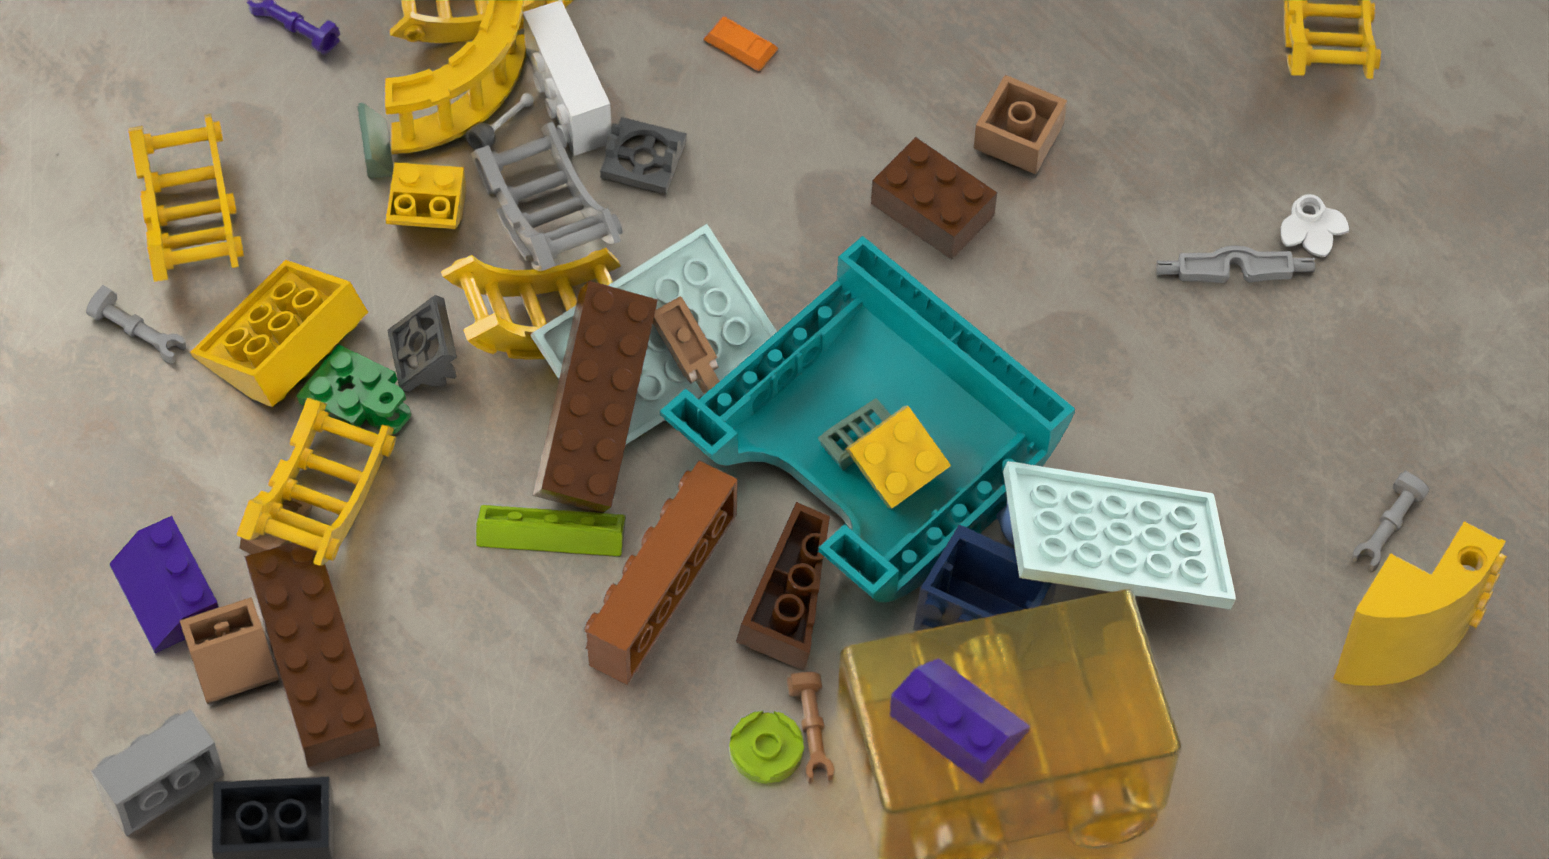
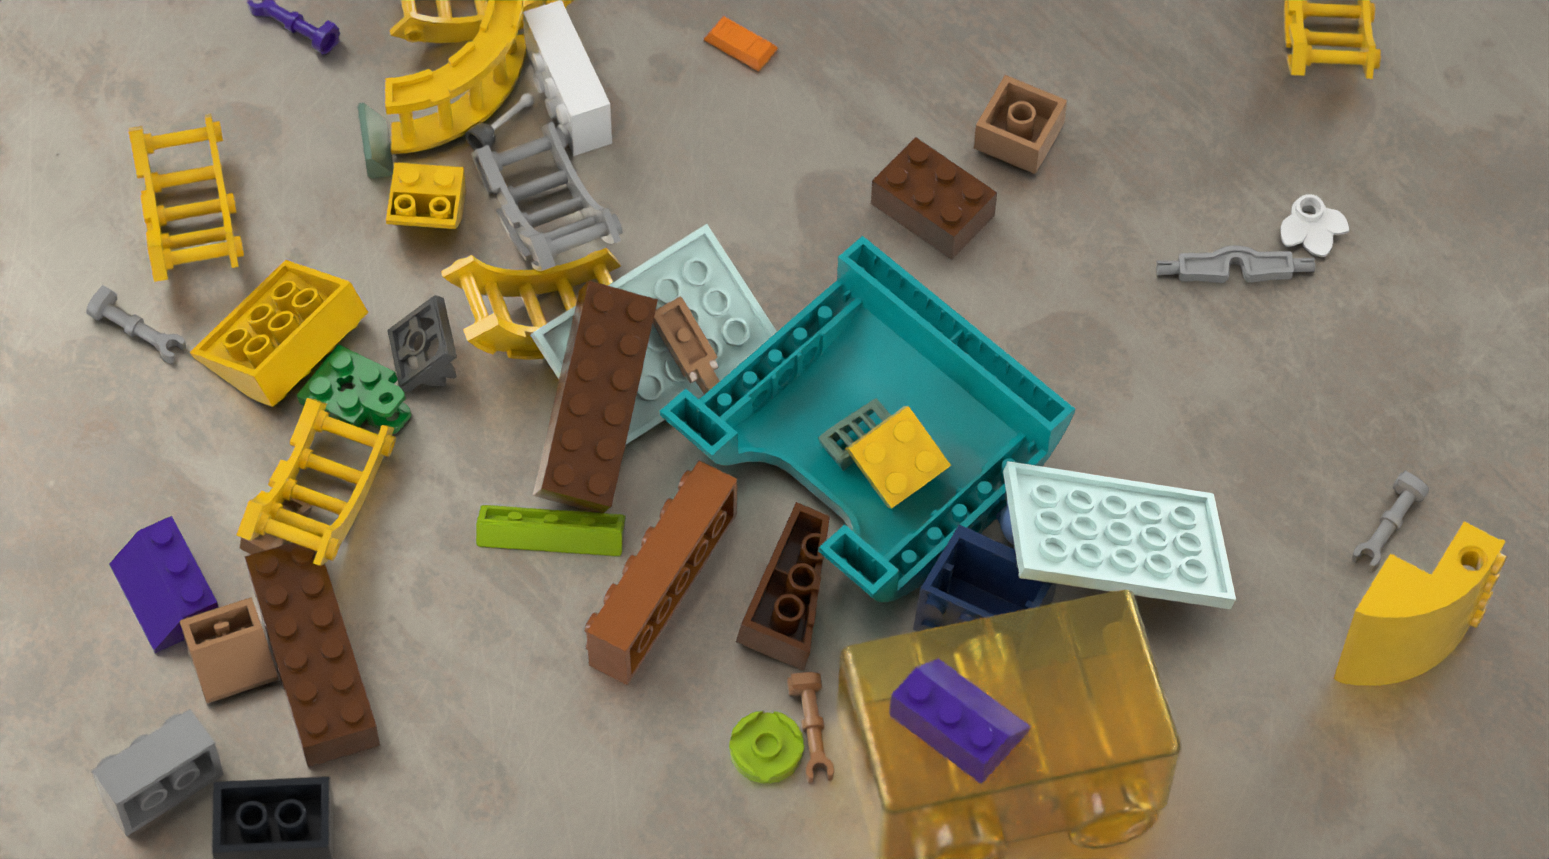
dark grey piece [600,117,687,194] -> none

